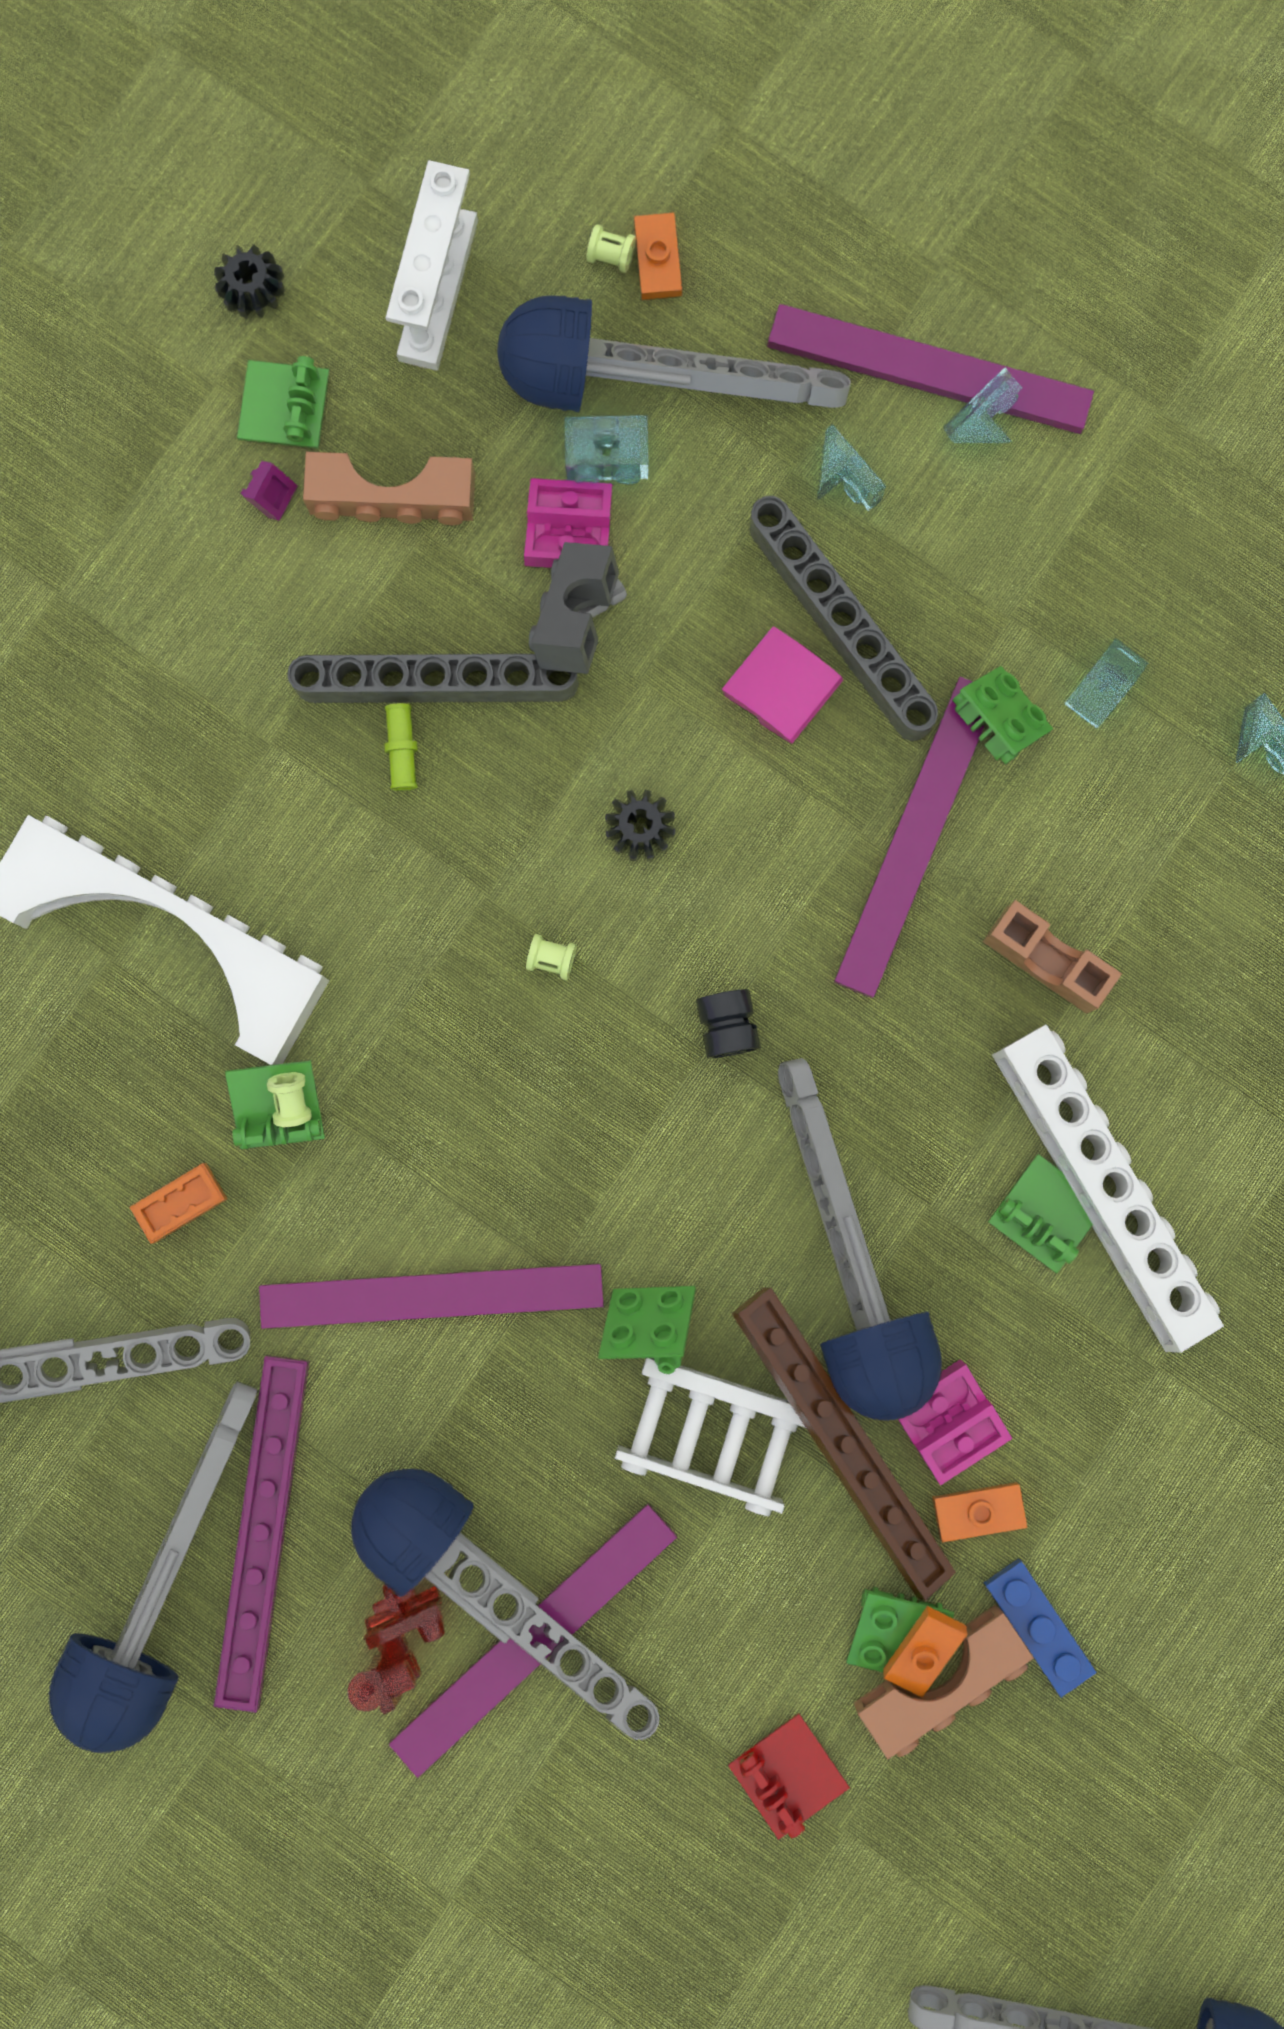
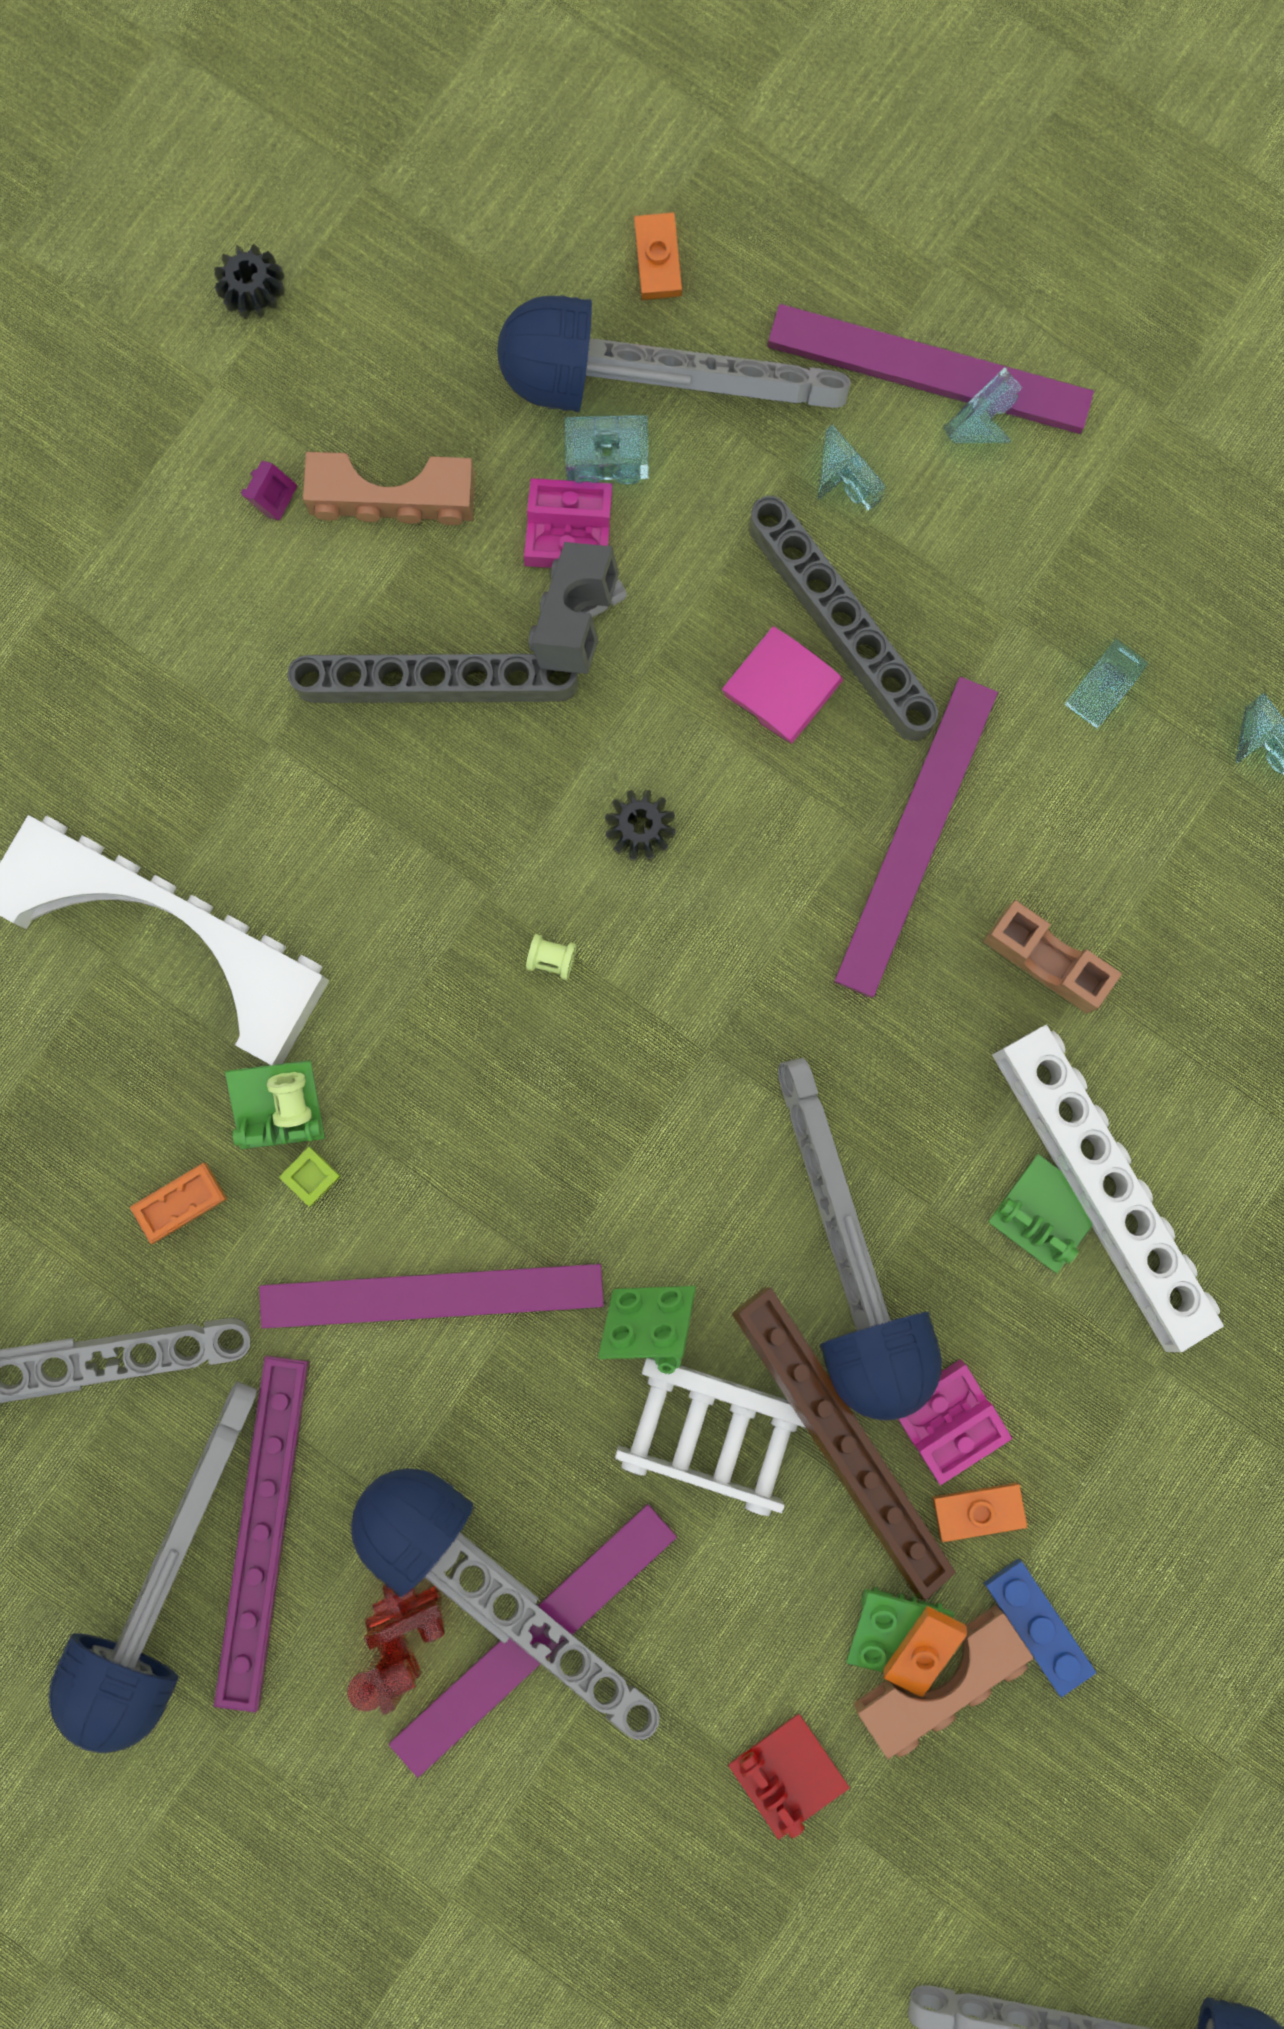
bright green hinge [237,356,329,449] -> none
lime pin [384,703,418,791] -> none
white fence [386,160,478,371] -> none
yellowish green bush [586,224,636,273] -> none
black wheel [696,989,761,1059] -> none
bright green hinge [952,666,1053,765] -> none
none -> lime plate [279,1146,342,1207]

